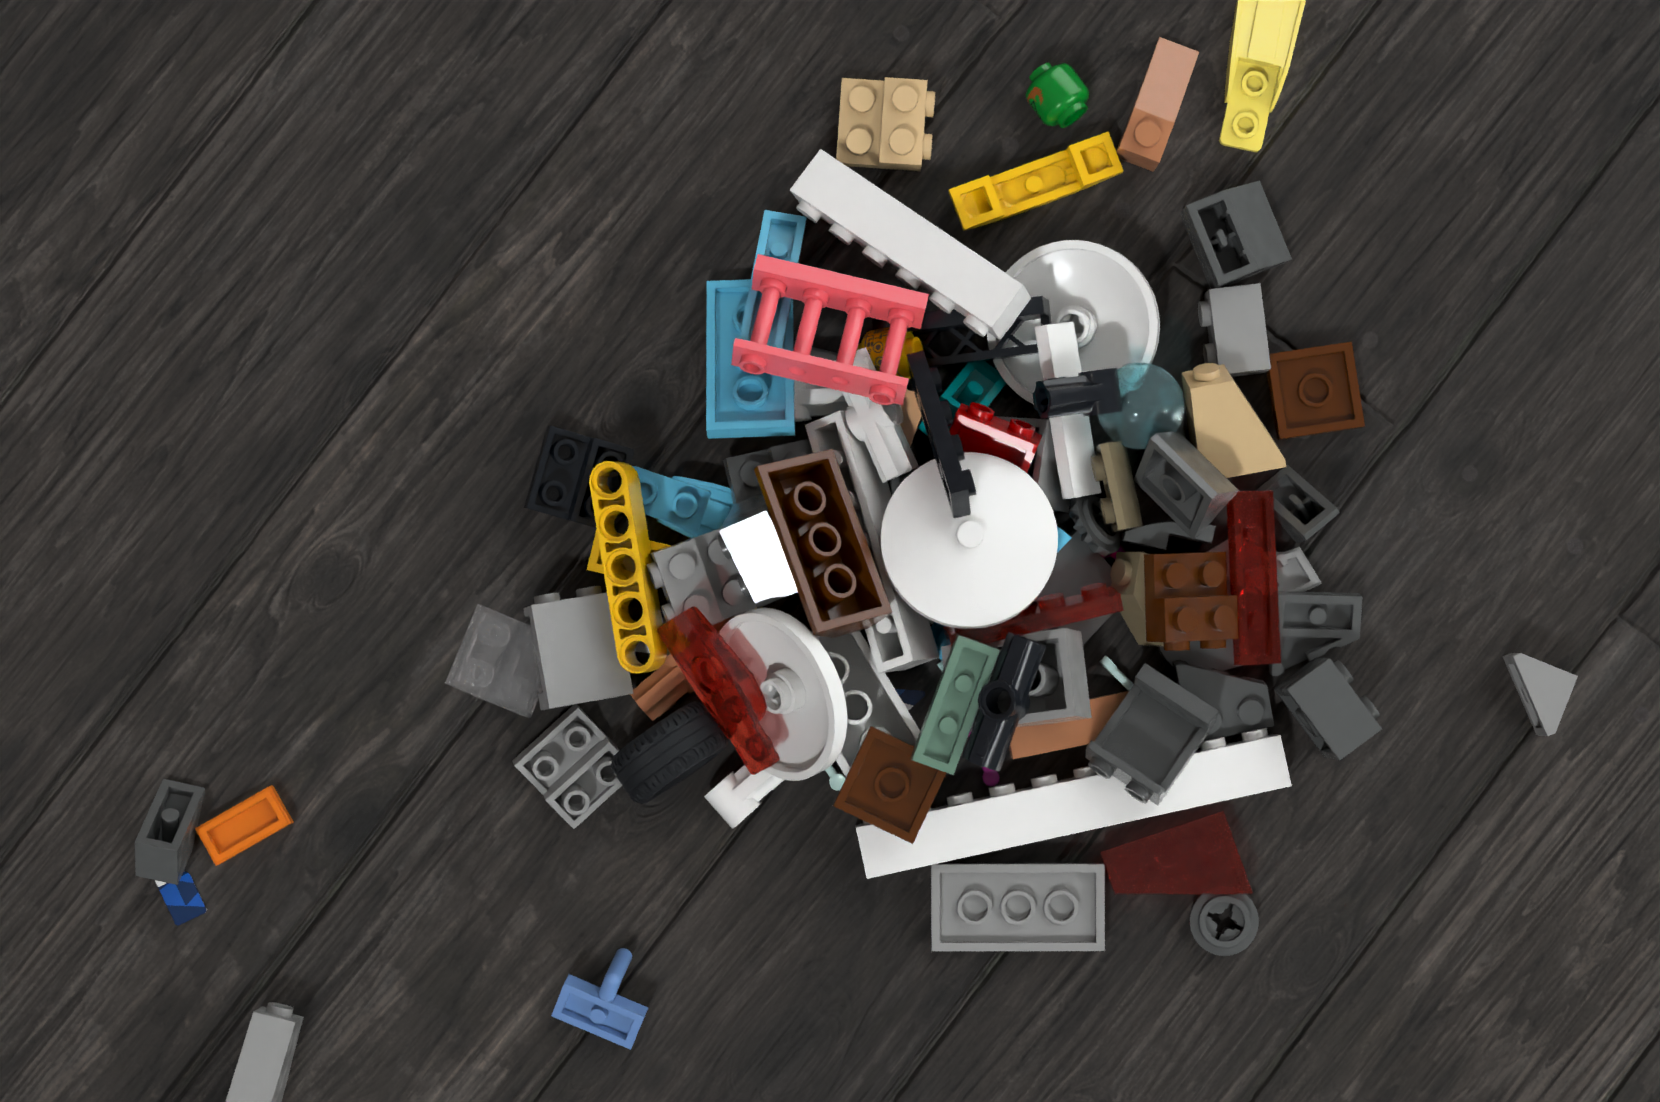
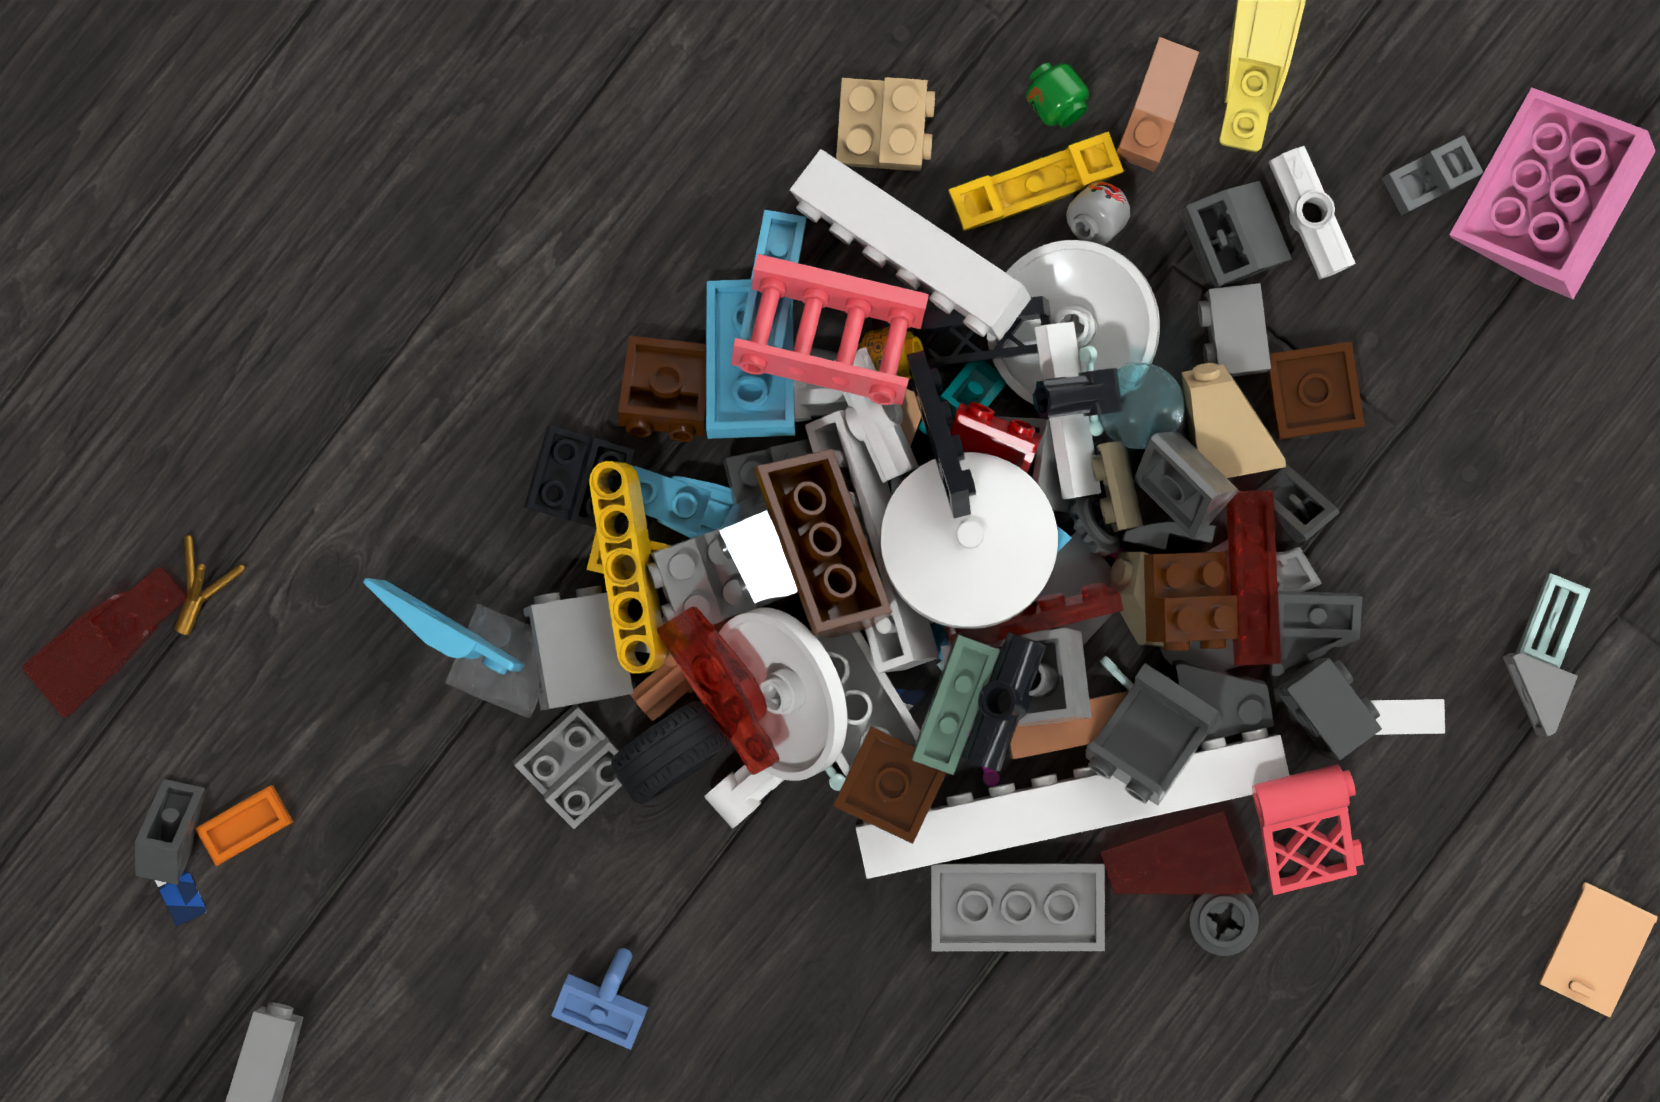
none -> clear red piece [23,568,187,717]
none -> pearl gold plant [174,535,246,635]
none -> medium azure piece [363,578,525,675]
none -> reddish brown plate [618,336,706,442]
none -> light grey head [1066,182,1130,245]
none -> light aqua hinge [1079,346,1104,436]
none -> coral piece [1252,764,1364,895]
none -> white piece [1268,146,1356,280]
none -> white sticker [1370,699,1445,735]
none -> dark grey slope [1382,135,1484,216]
none -> bright pink slope [1449,87,1656,299]
none -> light aqua tile [1516,573,1590,669]
none -> light nougat container [1538,882,1658,1017]

